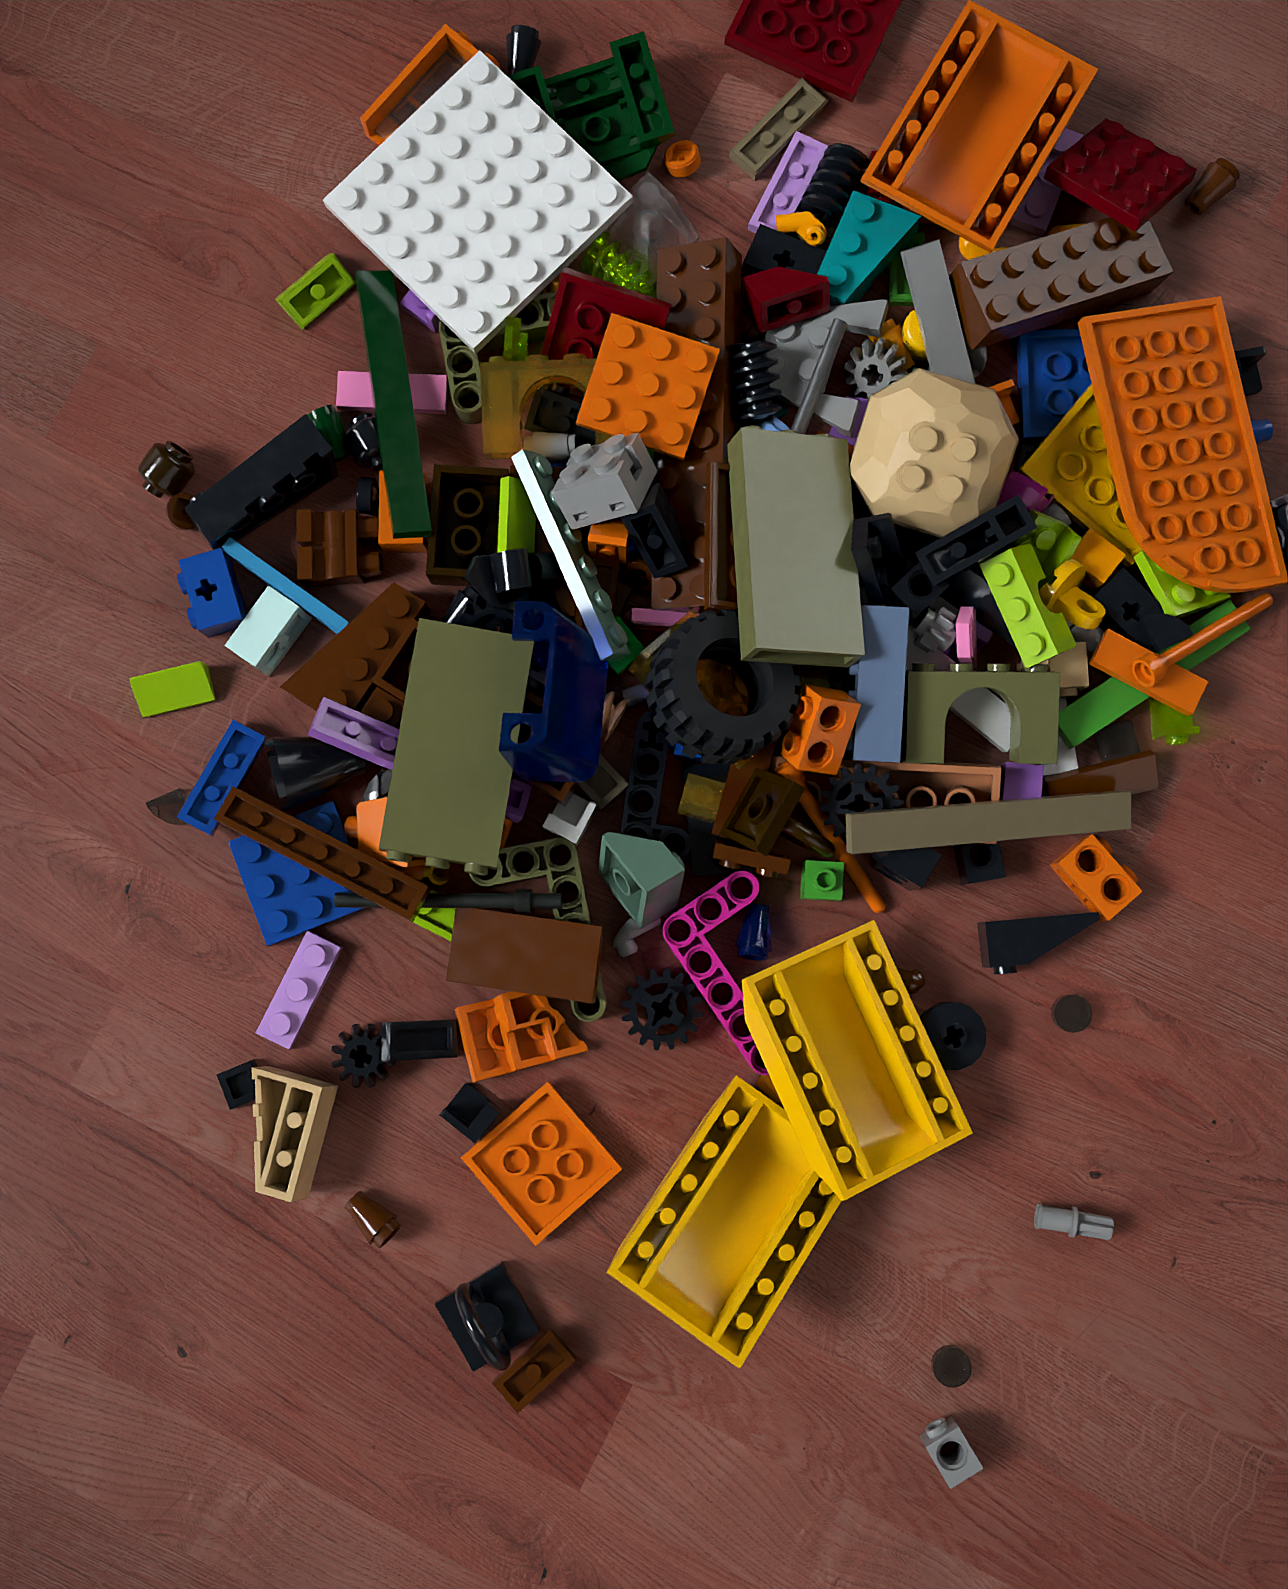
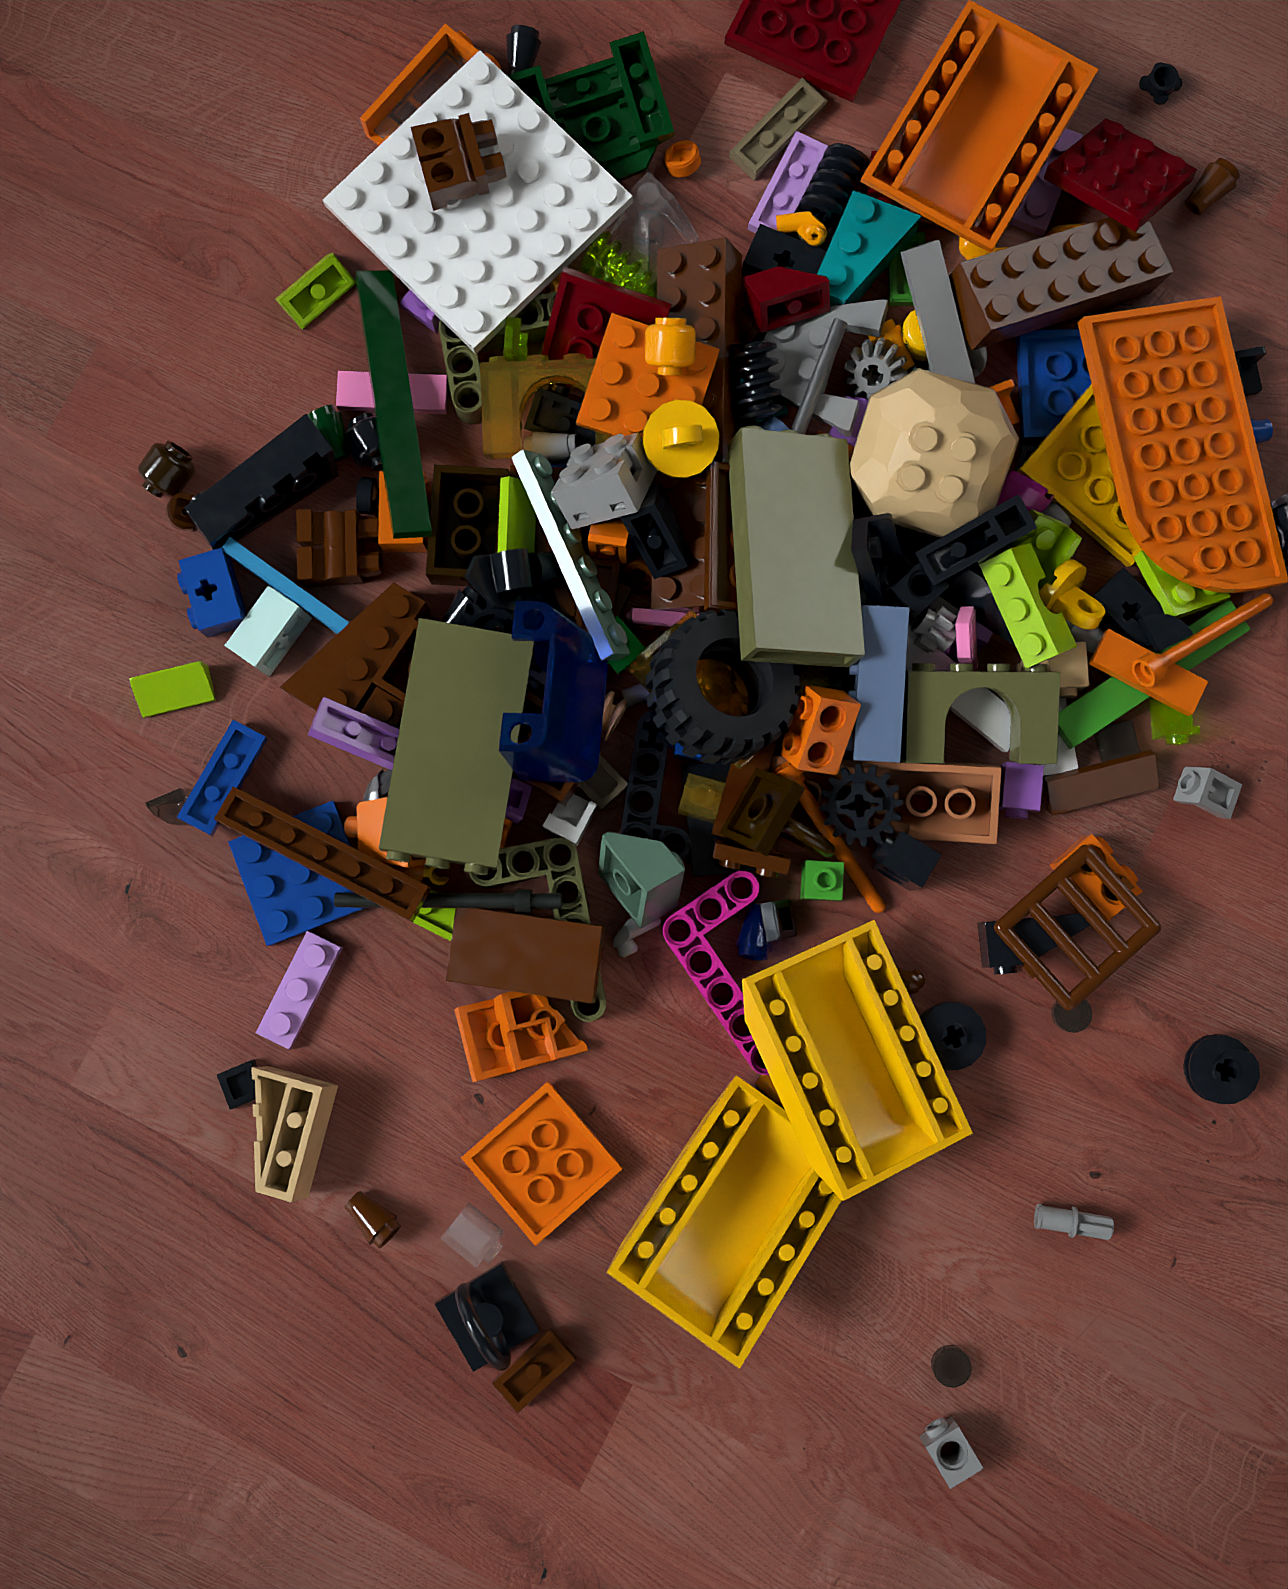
black cone [264,737,372,811] -> none
black gear [331,1023,396,1088] -> none
black tile [381,1019,457,1061] -> none
black panel [439,1083,502,1144] -> none
black gear [621,968,703,1050] -> none
dark tan tile [846,790,1131,854] -> none
black brick [953,841,1005,885] -> none
light orange brick [1070,527,1126,591] -> none
none -> reddish brown hips [410,113,507,211]
none -> clear brick [440,1202,504,1268]
none -> yellow tile [642,400,719,478]
none -> light orange head [645,318,696,375]
none -> black tile [760,899,797,941]
none -> reddish brown bar [994,844,1161,1011]
none -> black plate [1139,62,1183,105]
none -> light grey bracket [1173,766,1242,819]
none -> black piece [1183,1034,1260,1104]

